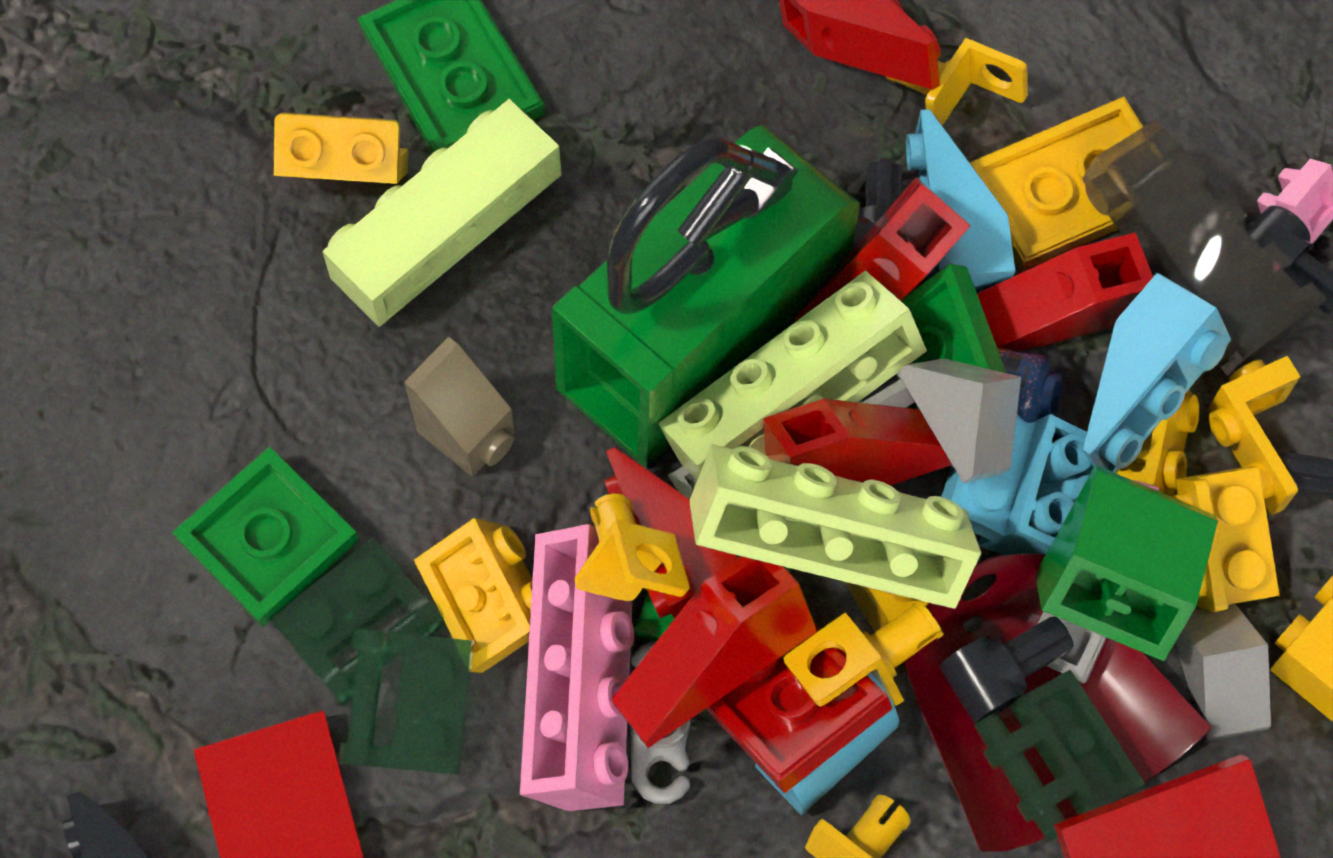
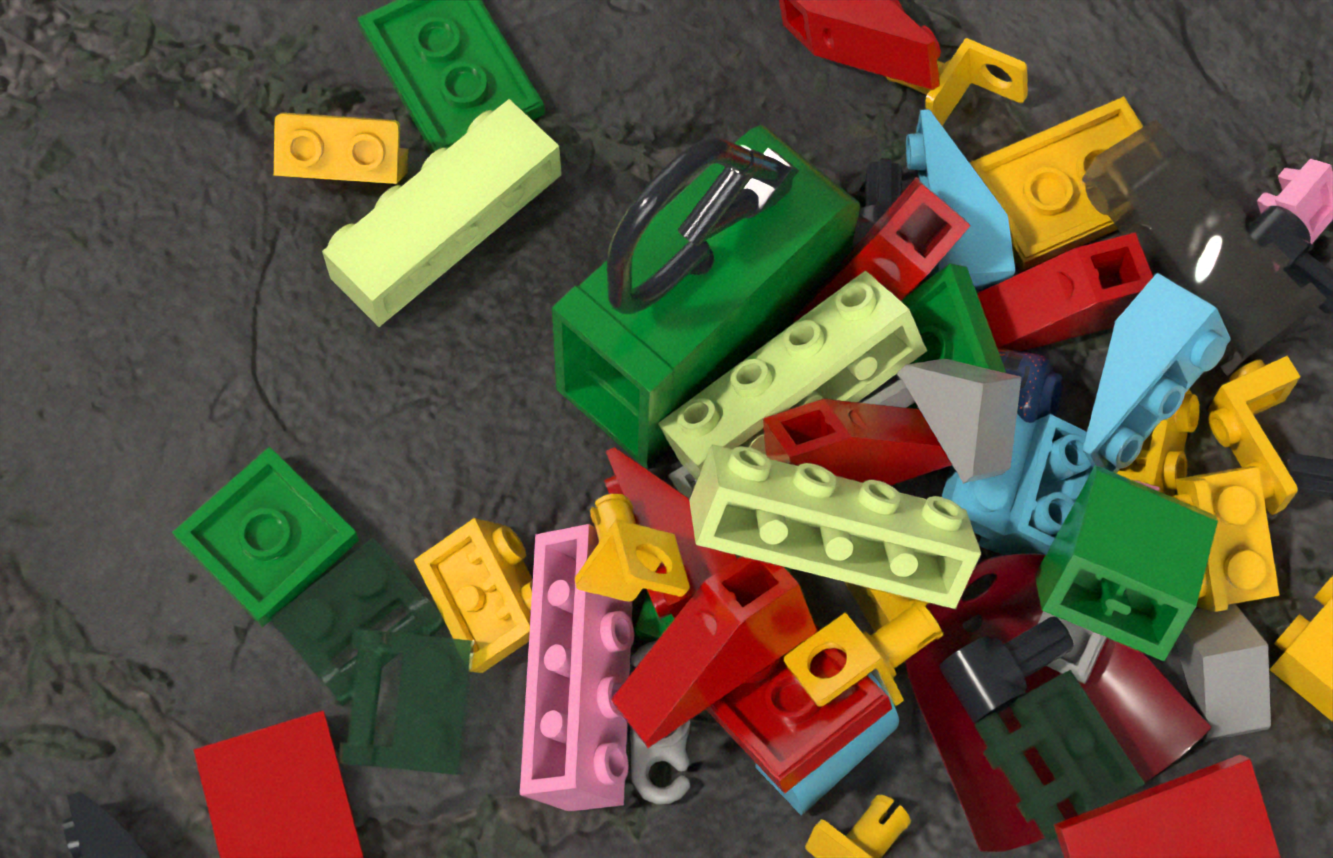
dark tan slope [404,337,515,477] -> none

